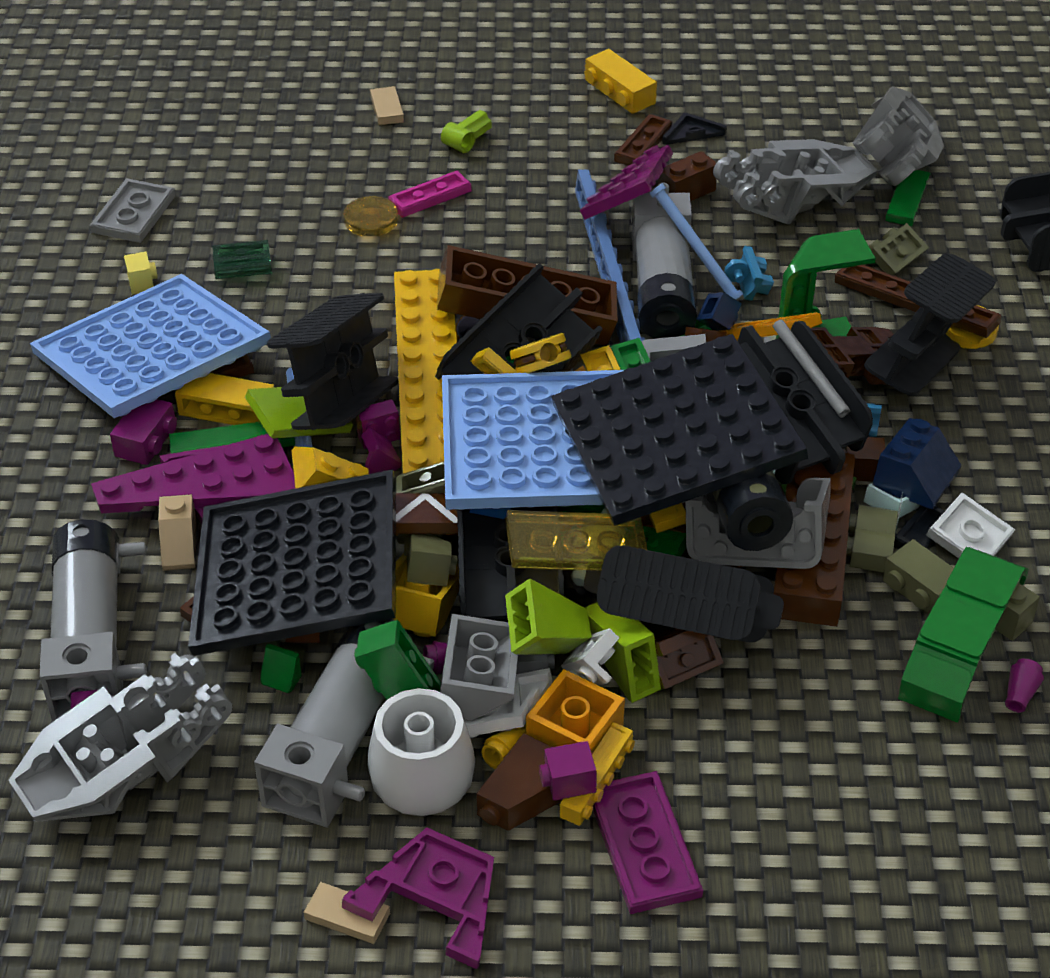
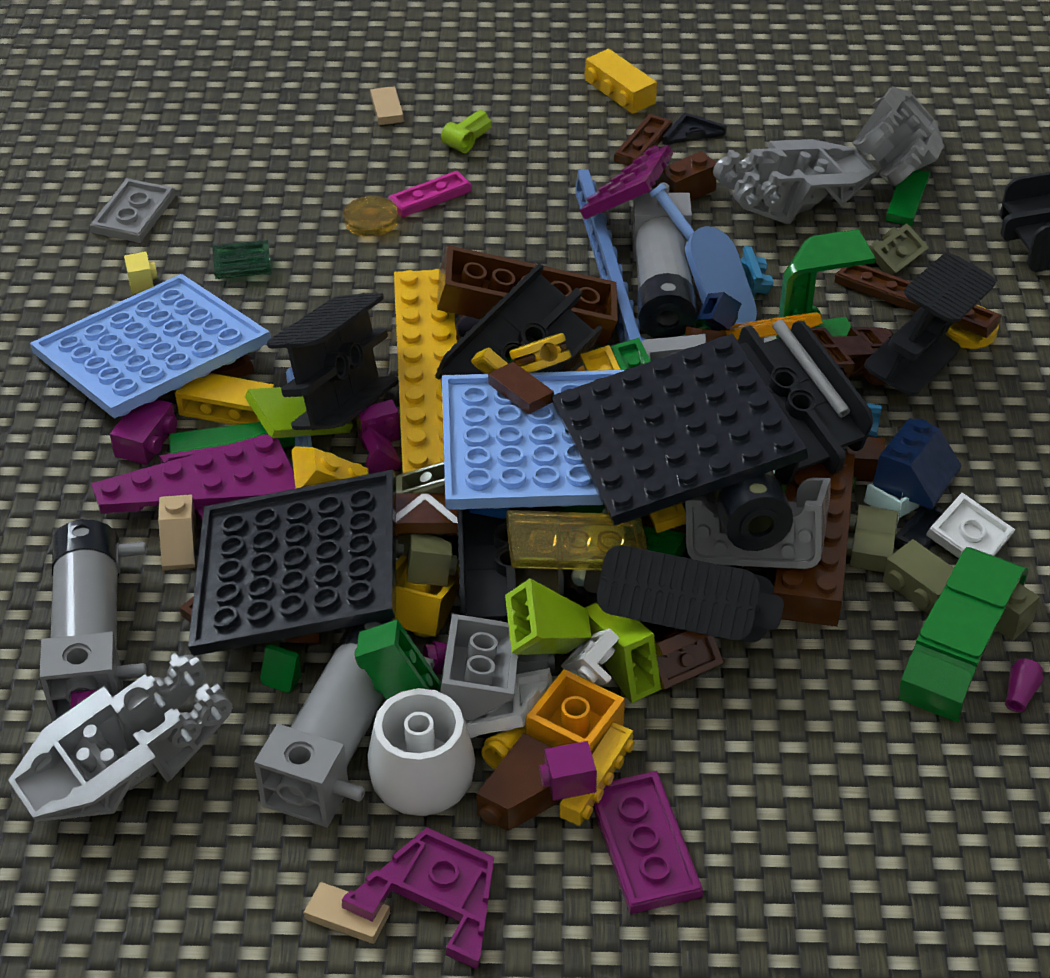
none -> reddish brown tile [488,362,554,414]
none -> medium blue tile [685,226,757,324]

